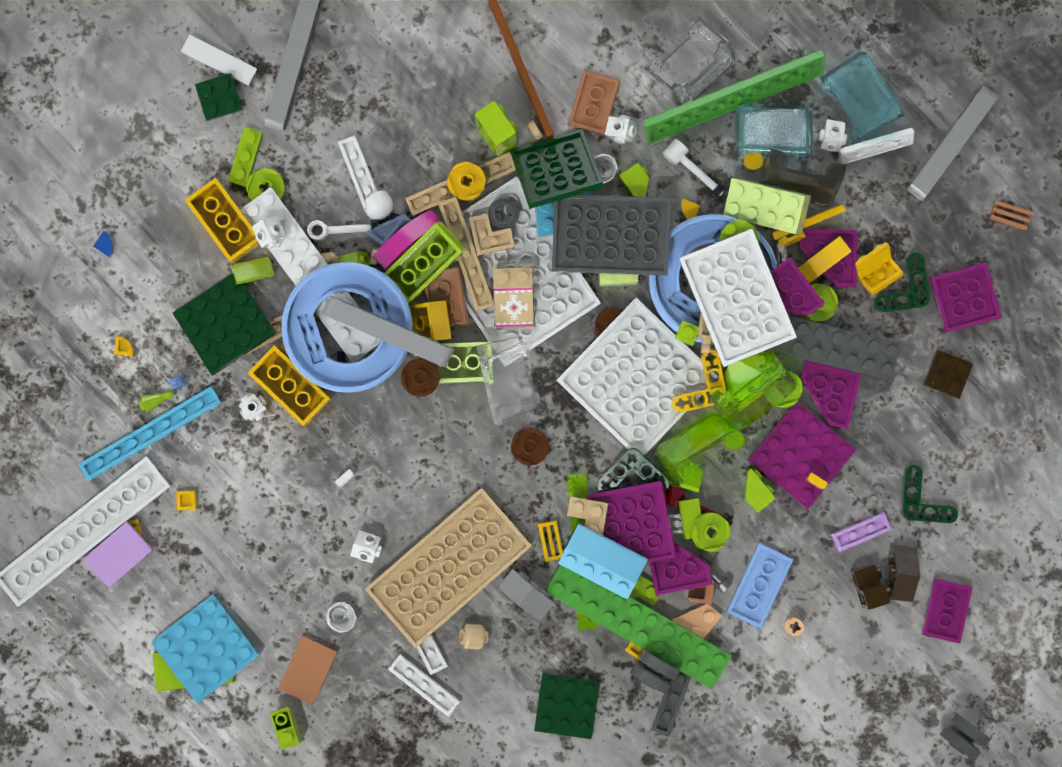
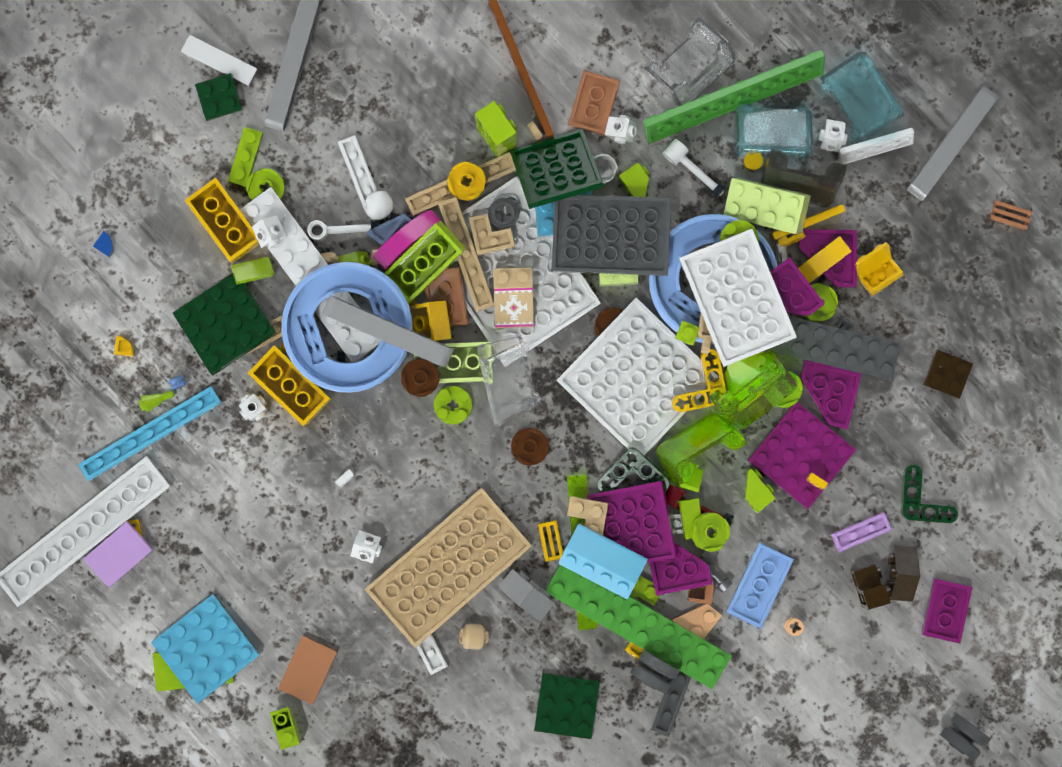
yellow tile [176,490,197,511] -> none
white hair [326,602,357,633] -> none
white tile [388,654,461,717] -> none
yellow tile [681,198,700,220] -> none
dark green beam [873,252,930,313] -> none
magenta plate [930,263,1002,333] -> none
none -> lime plate [434,386,472,425]

